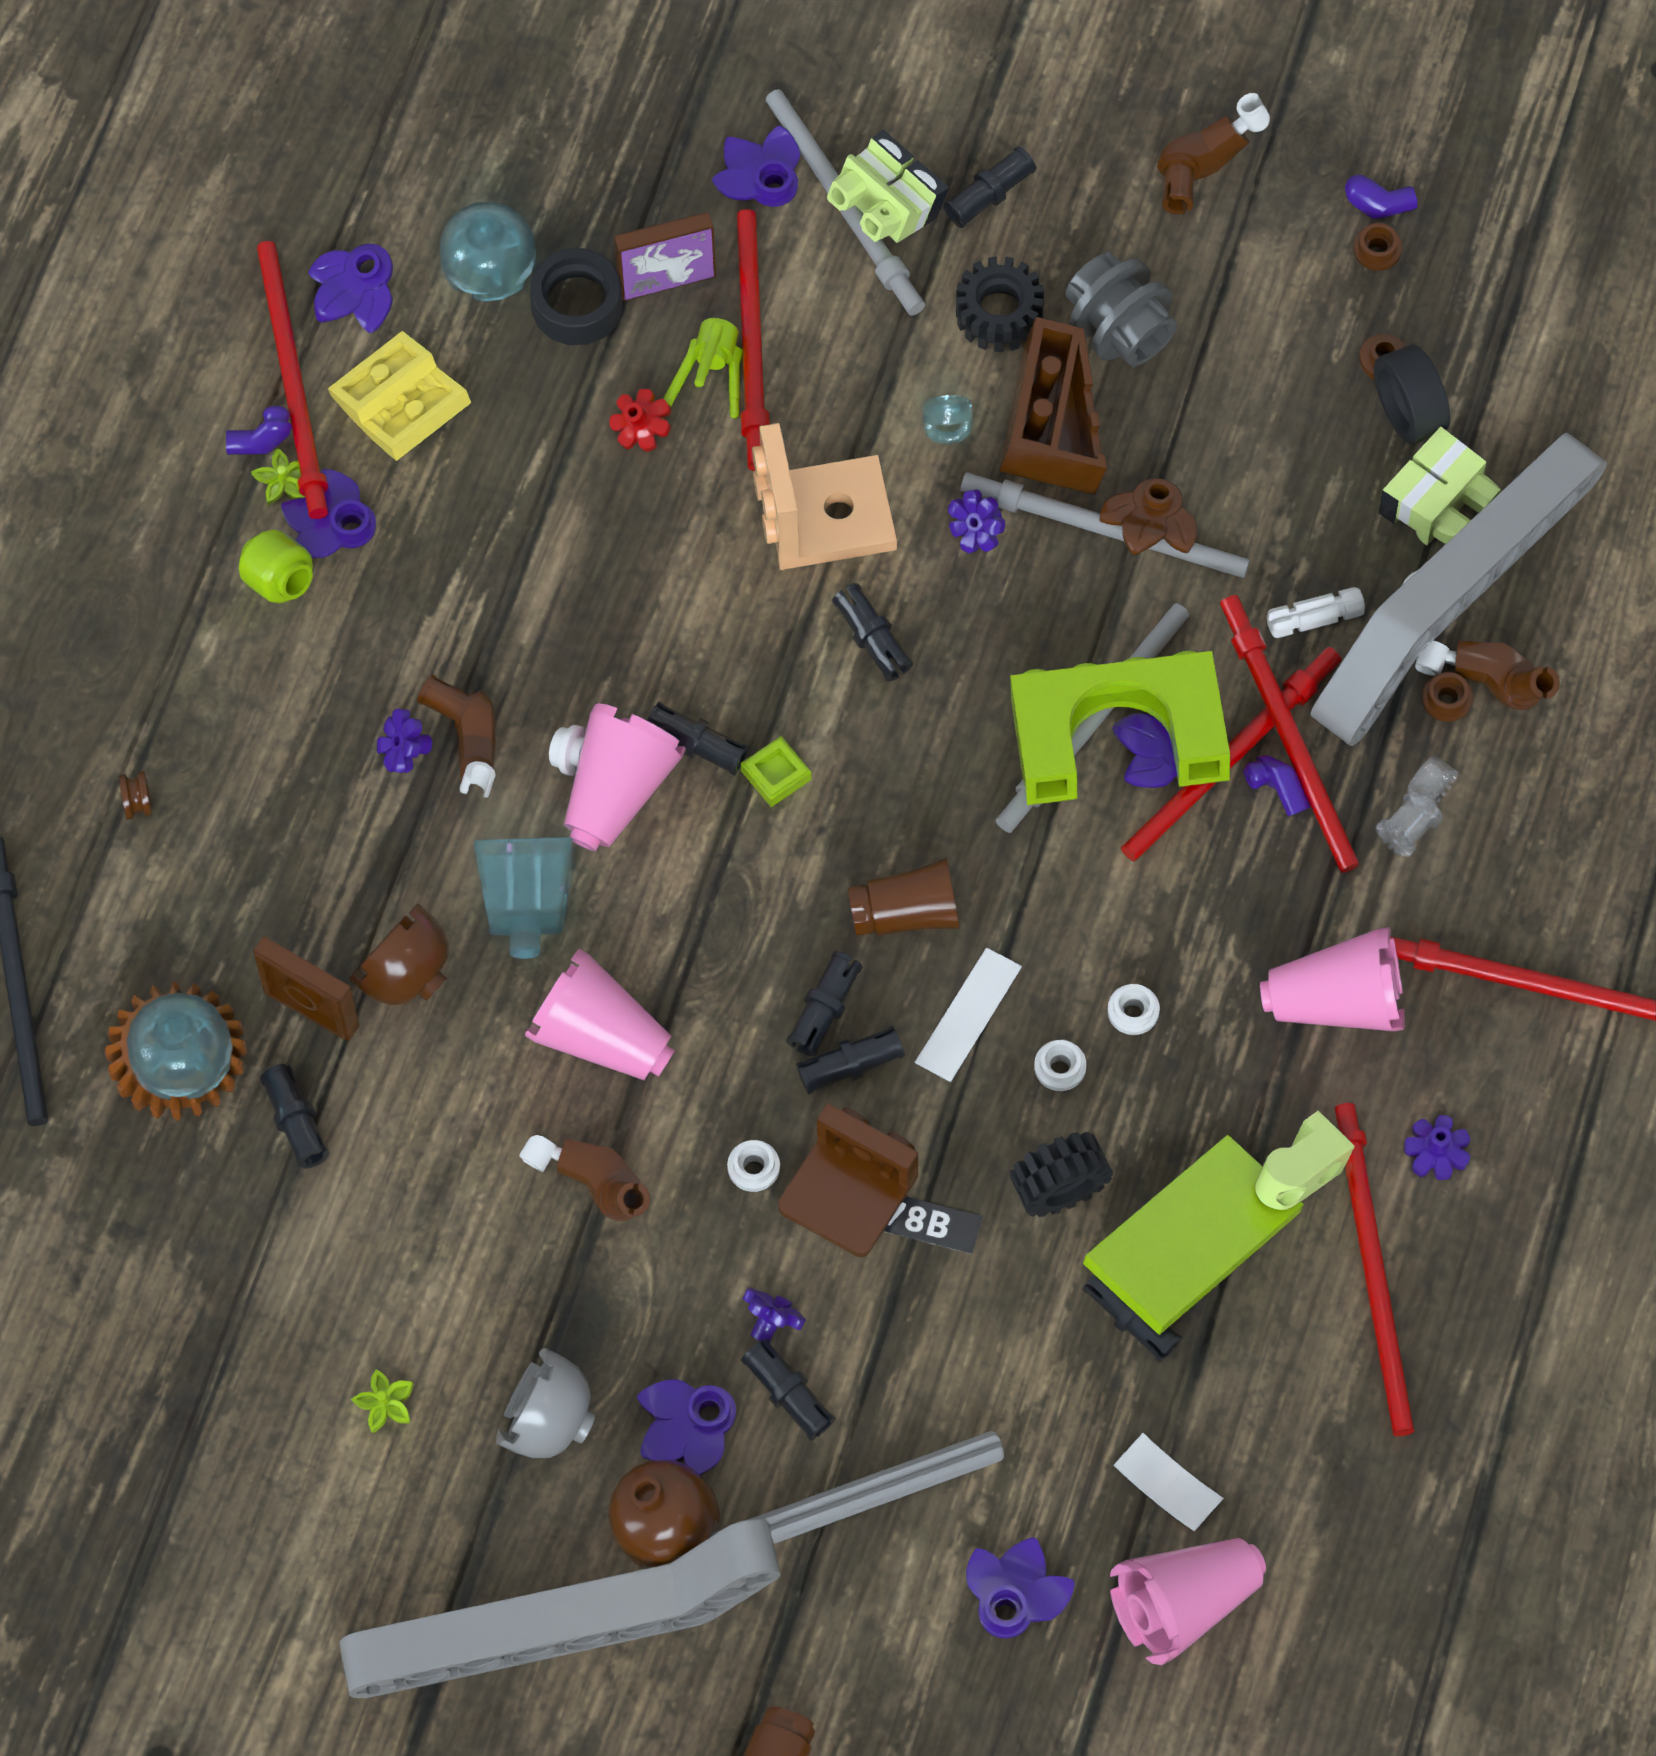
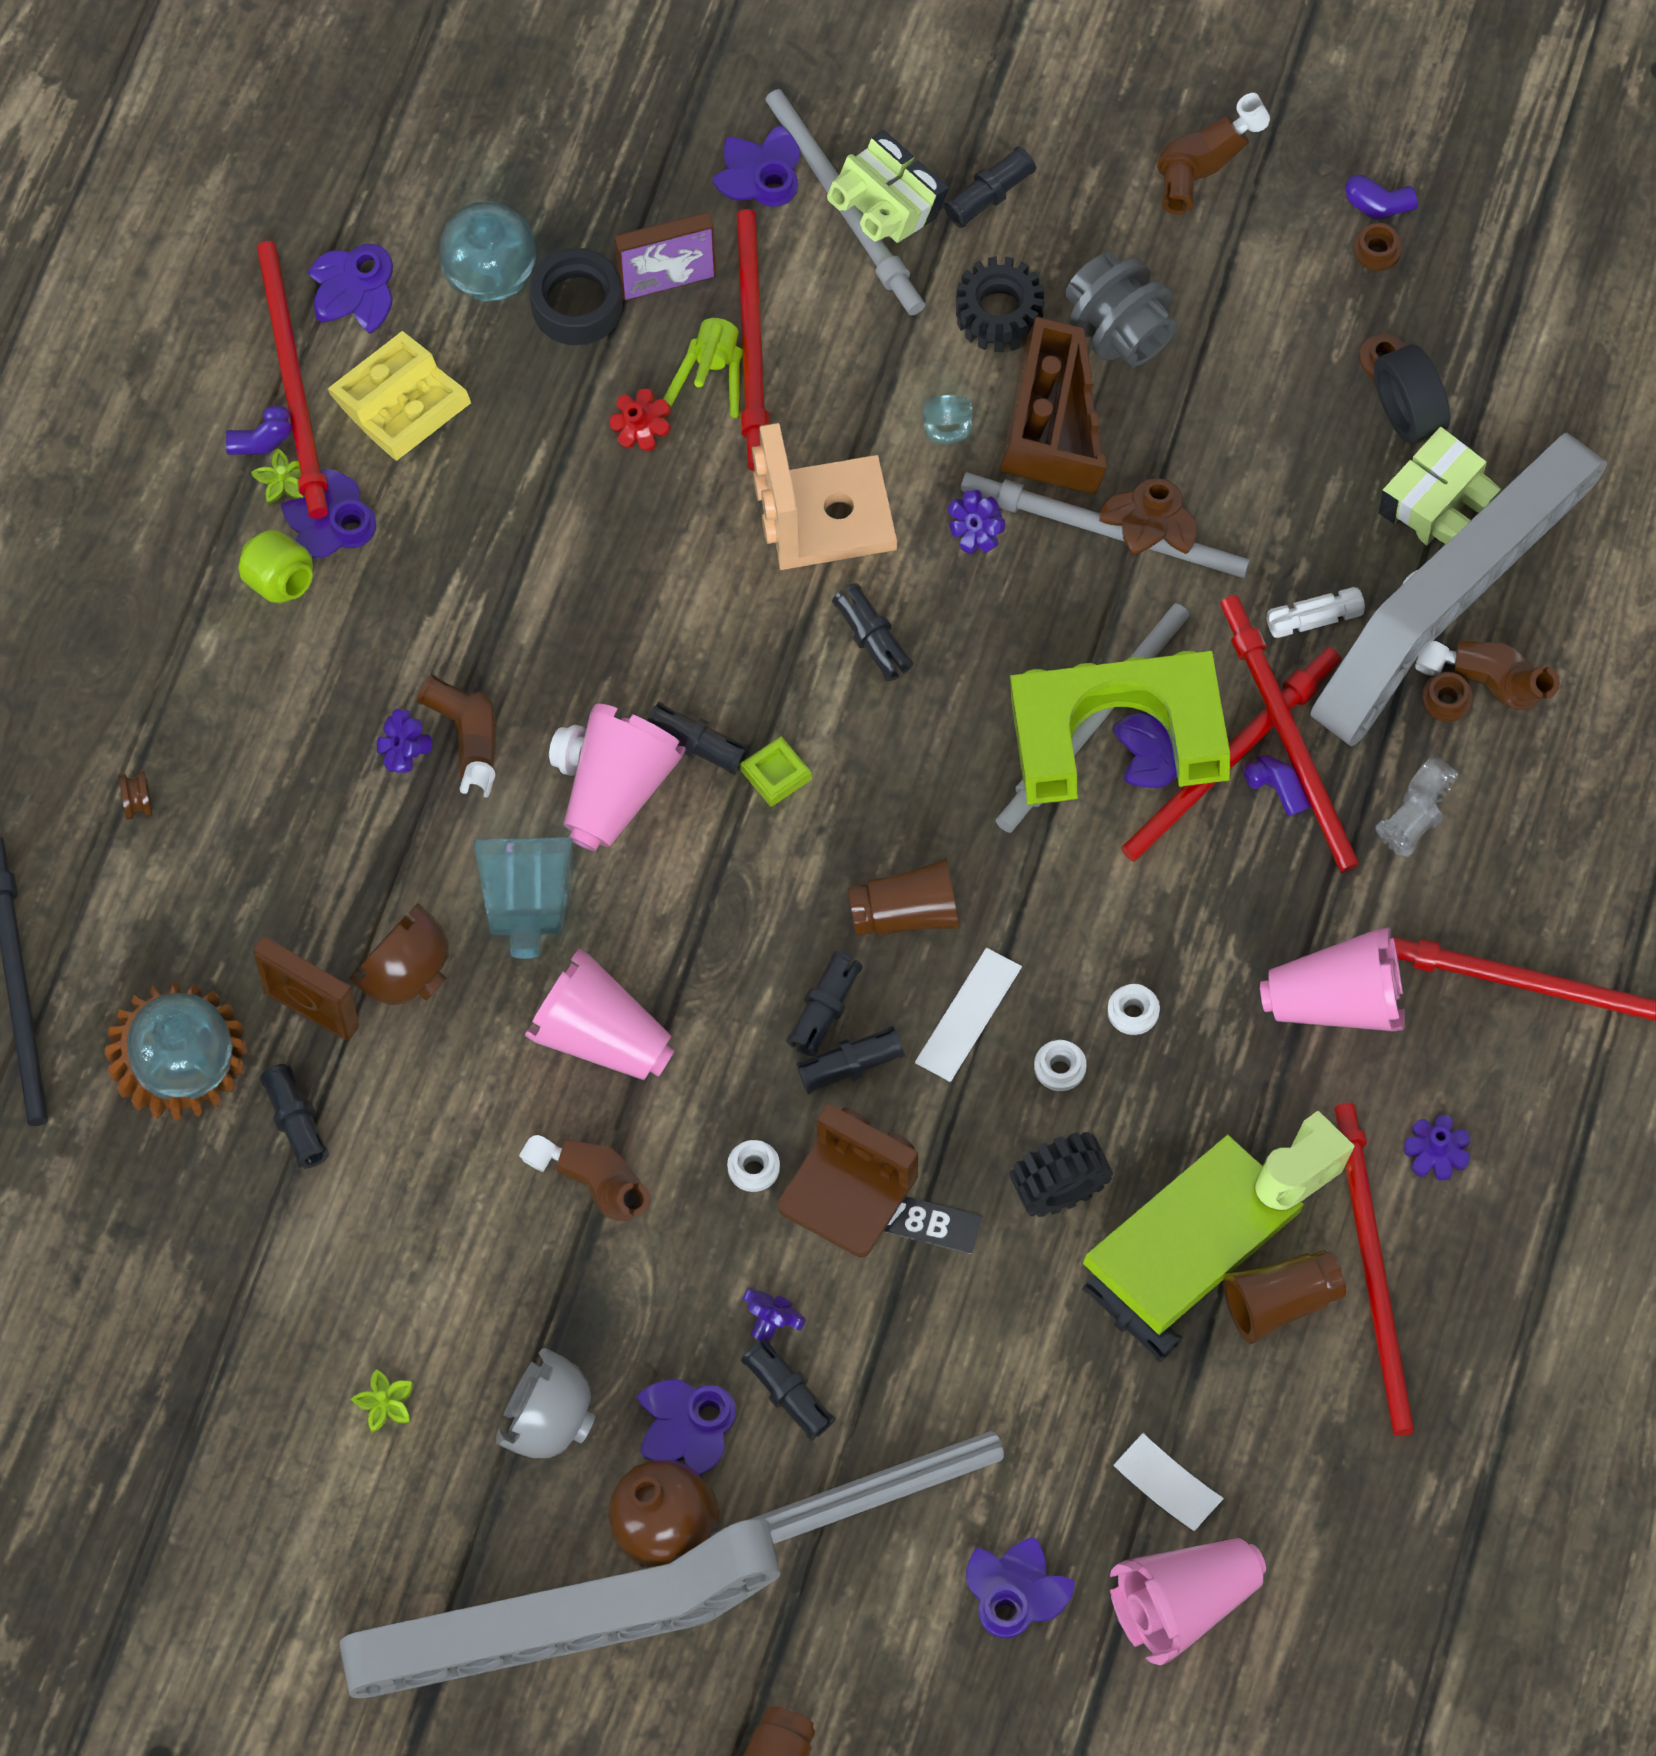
none -> reddish brown plant [1223,1250,1347,1344]

